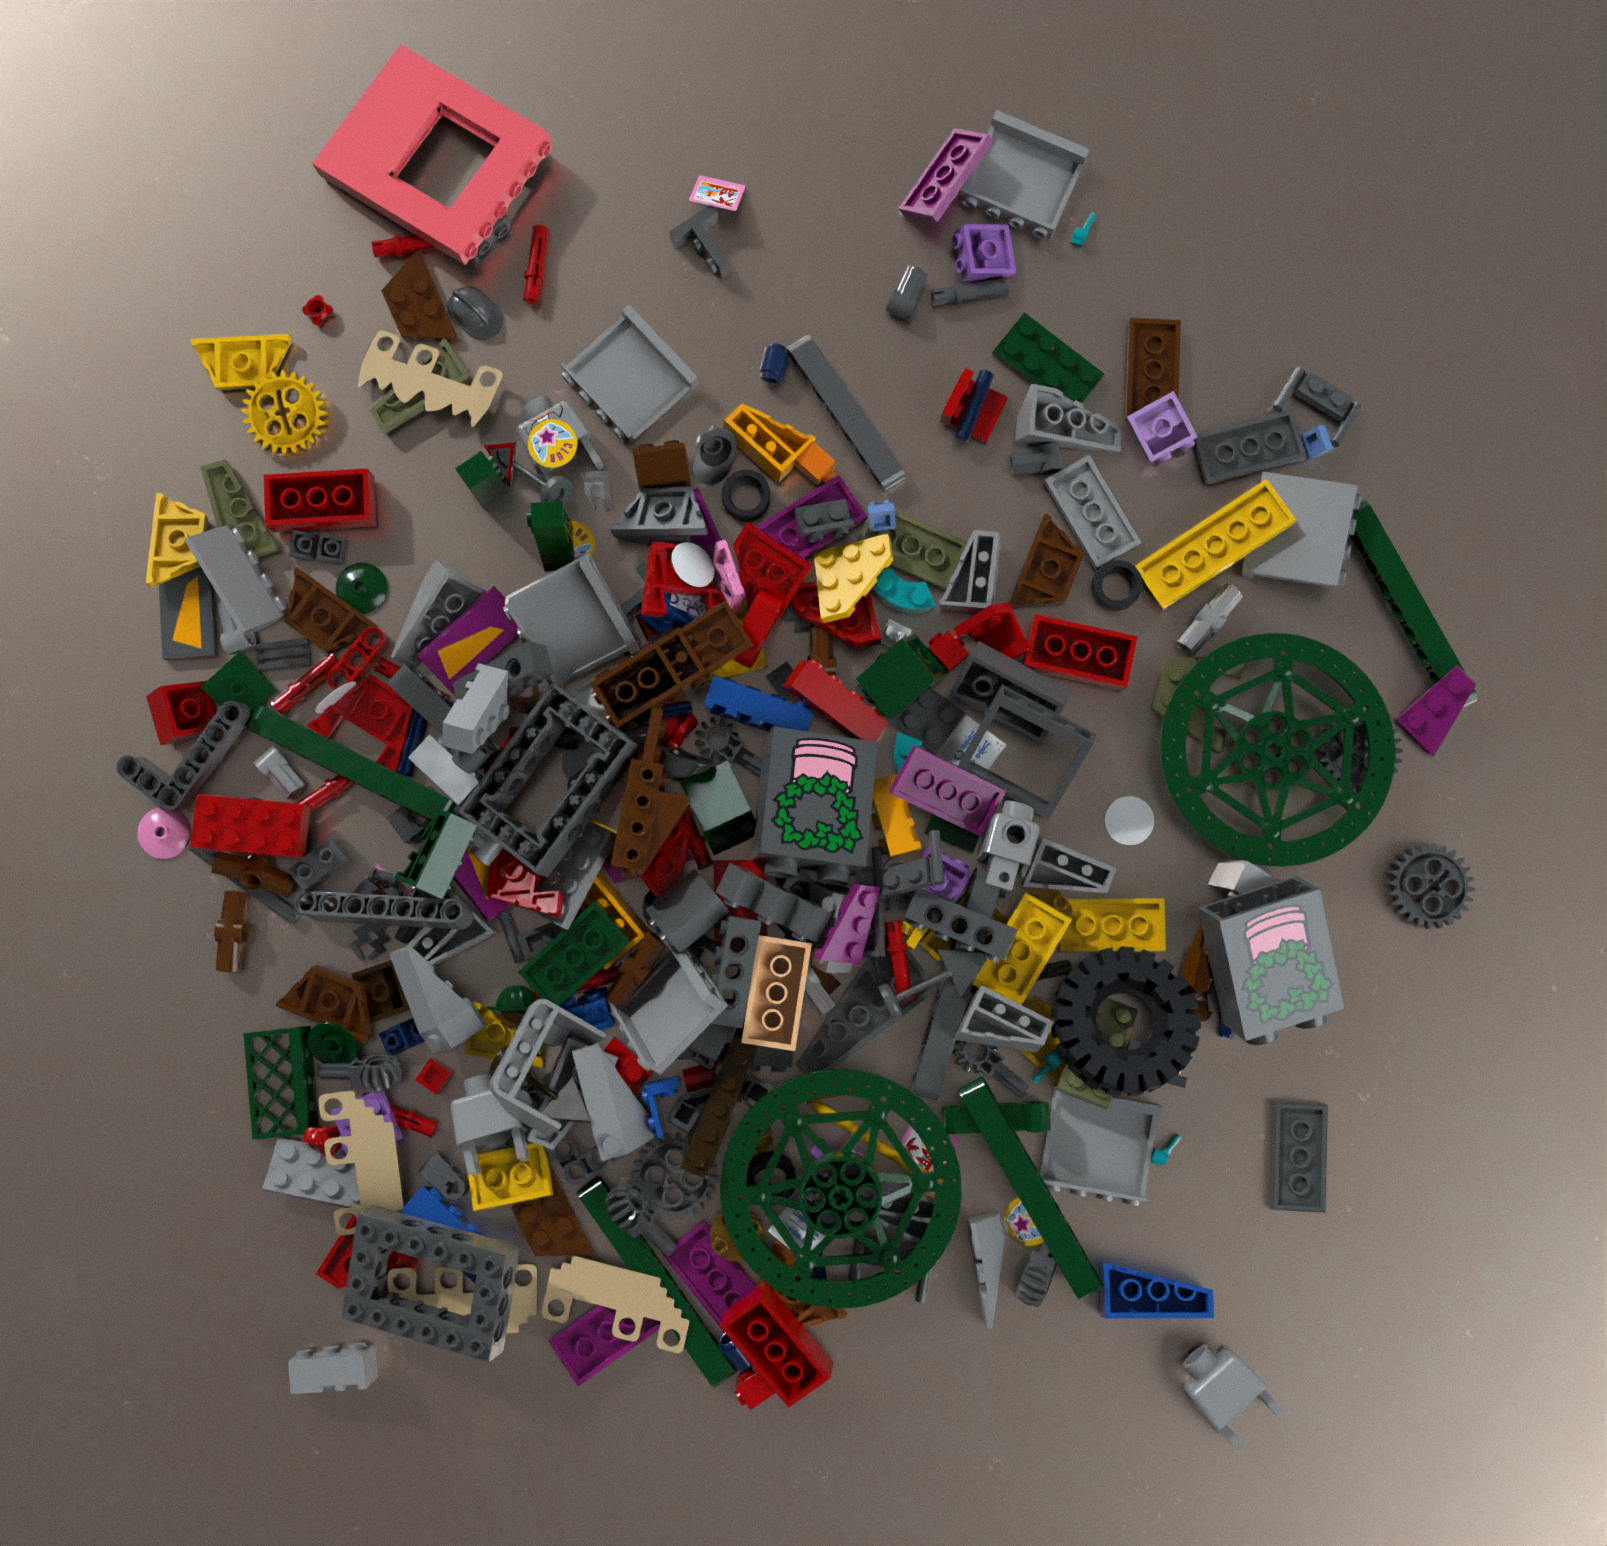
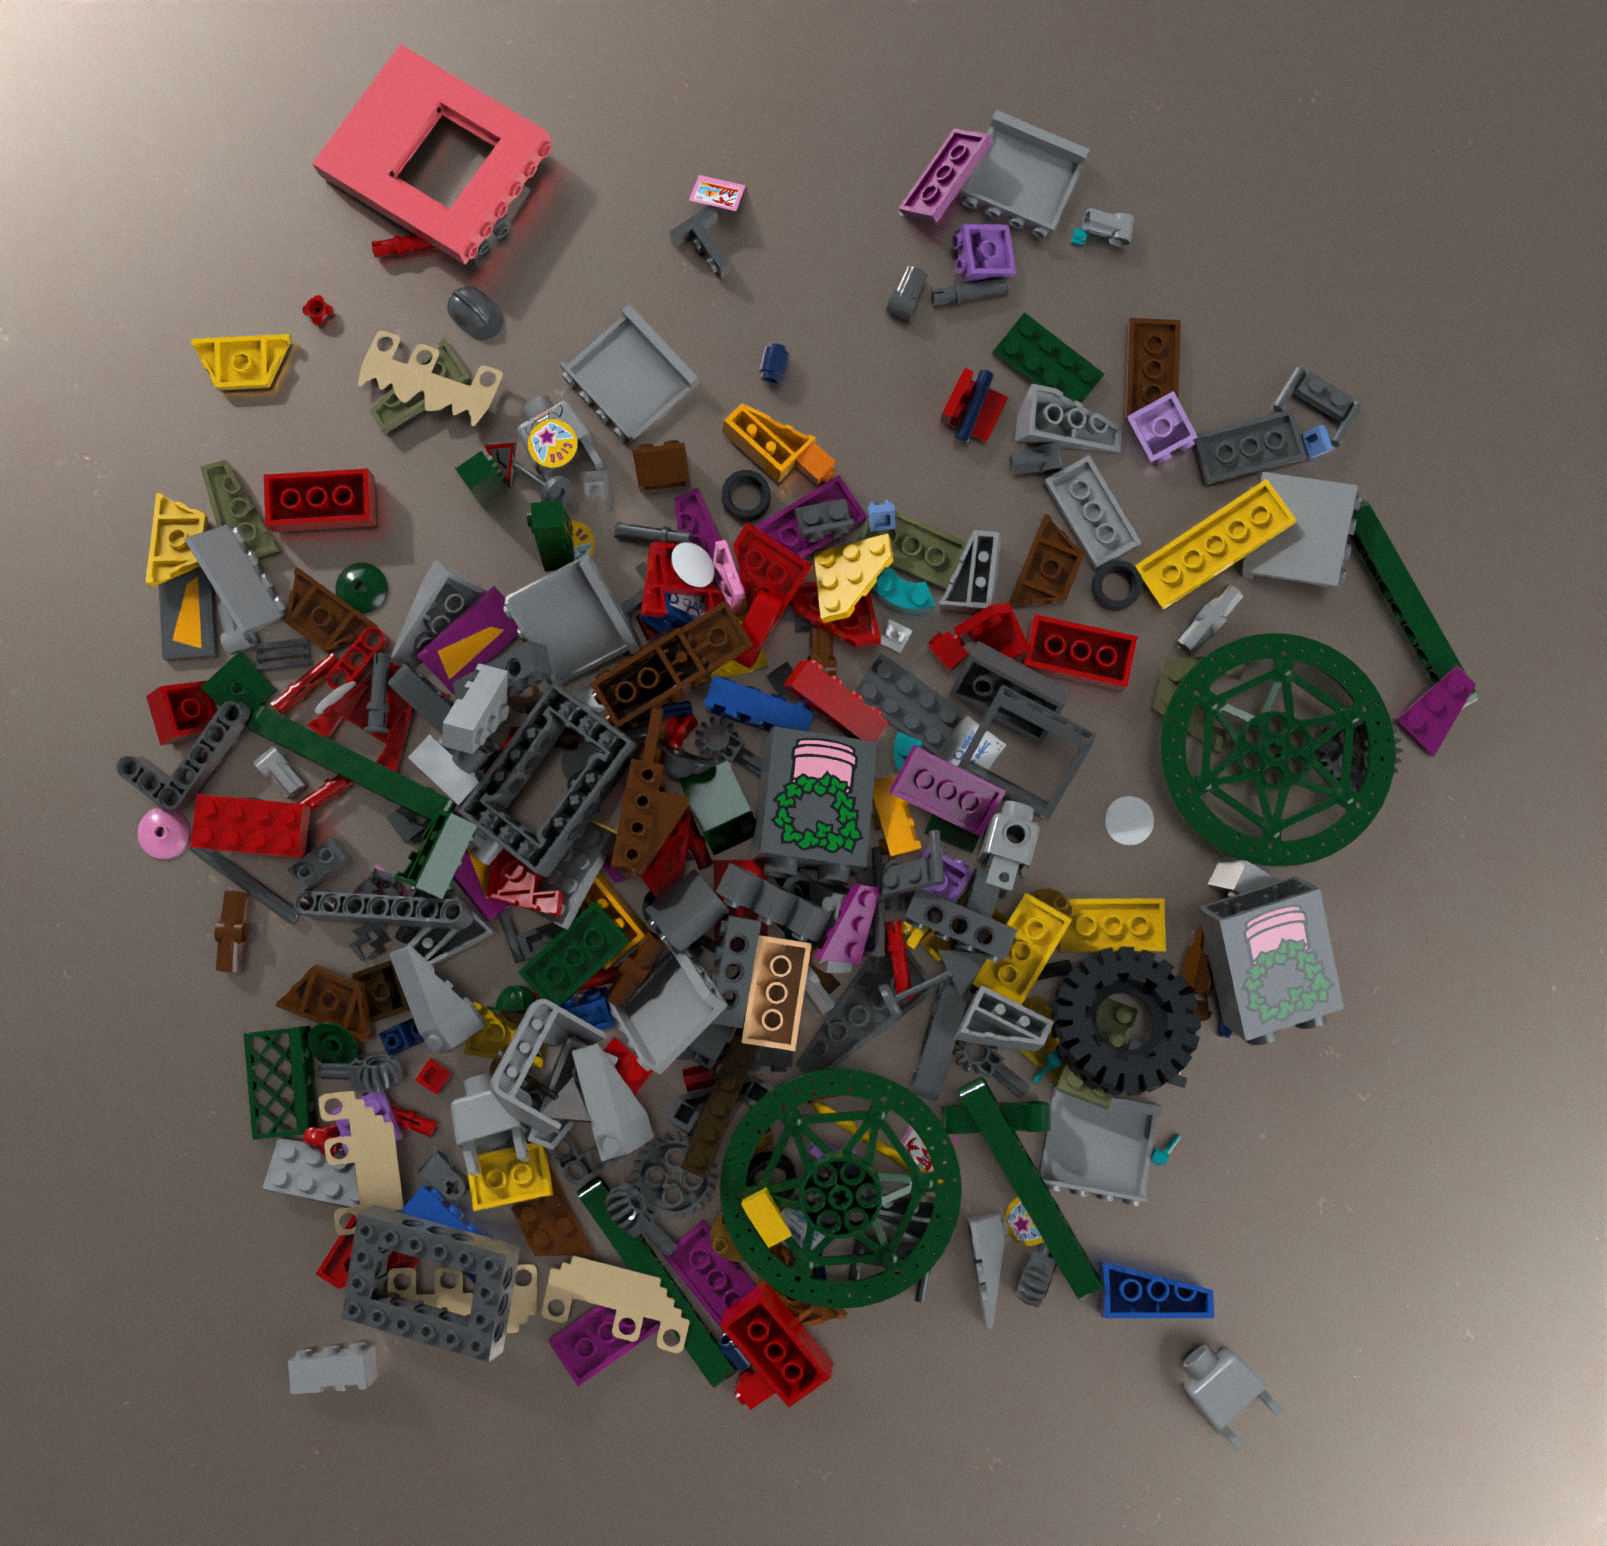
reddish brown piece [211,851,295,898] -> none
yellow gear [241,370,328,455] -> none
dark grey slope [288,530,346,564] -> none
reddish brown wing [381,250,459,341] -> none
dark blue axle [397,710,427,776] -> none
red pin [522,225,549,304] -> none
dark grey wing [610,487,708,536] -> none
blue bracket [642,1075,682,1139] -> none
dark grey piece [692,425,737,485] -> none
dark grey beam [786,334,906,492] -> none
dark green slope [856,634,948,719] -> none
light grey wedge [1021,836,1117,893] -> none
dark grey tile [1270,1102,1328,1213] -> none
dark grey gear [1386,843,1475,929] -> none
none -> dark grey pin [364,653,391,734]
none -> yellow slope [741,1187,792,1248]
none -> light grey piece [1082,208,1135,246]

